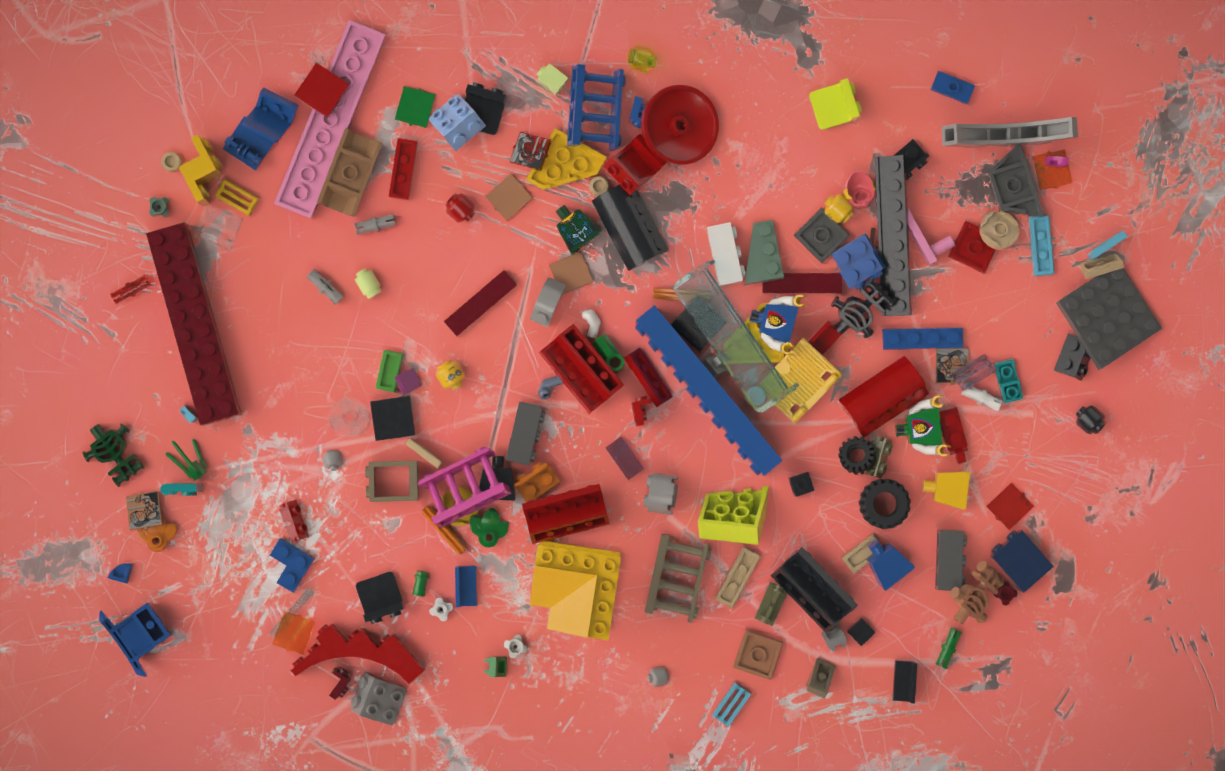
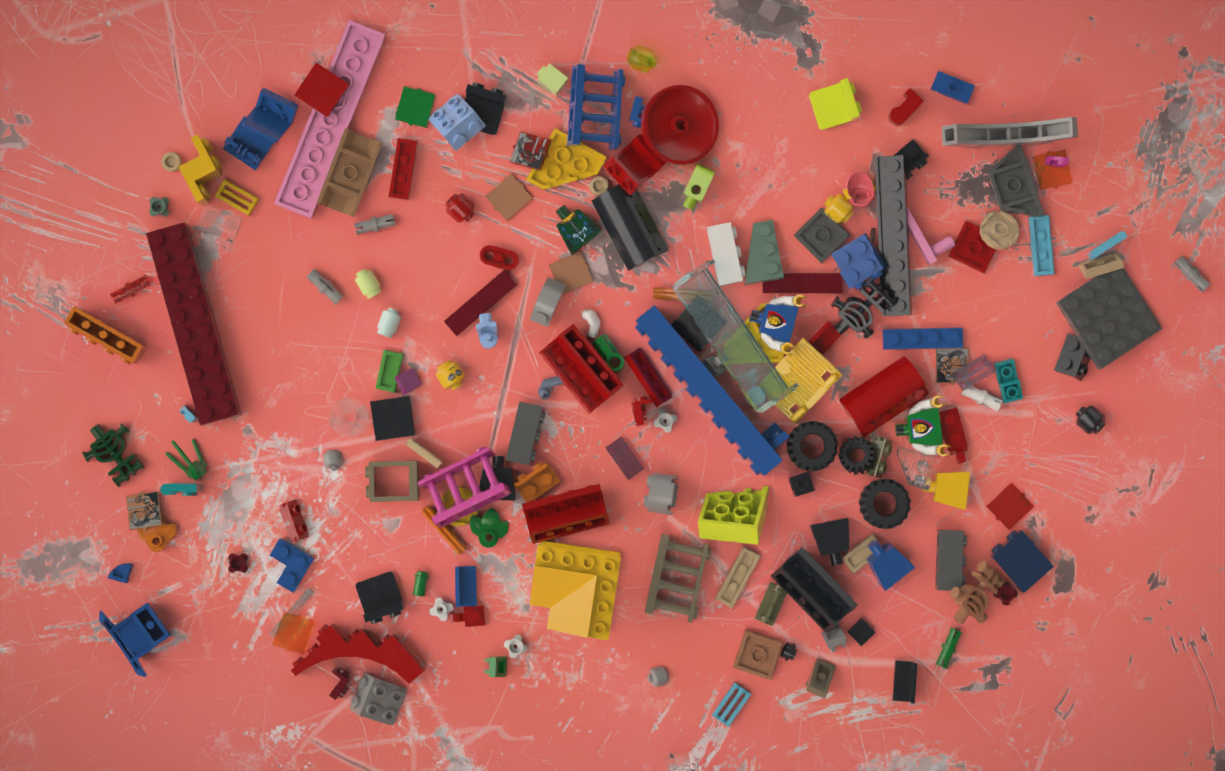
none -> orange brick [64,306,147,365]
none -> dark red plate [228,553,248,573]
none -> light aqua brick [377,308,402,338]
none -> red plate [450,605,485,627]
none -> light blue hips [476,313,499,349]
none -> red plate [480,245,519,271]
none -> white plate [654,409,677,433]
none -> lime torso [683,164,716,210]
none -> blue bracket [761,423,789,450]
none -> black plate [780,642,797,661]
none -> black tyre [787,421,838,471]
none -> black torso [809,518,850,566]
none -> red leg [888,88,924,126]
none -> clear wing [896,446,936,490]
none -> light grey pin [1173,255,1211,292]

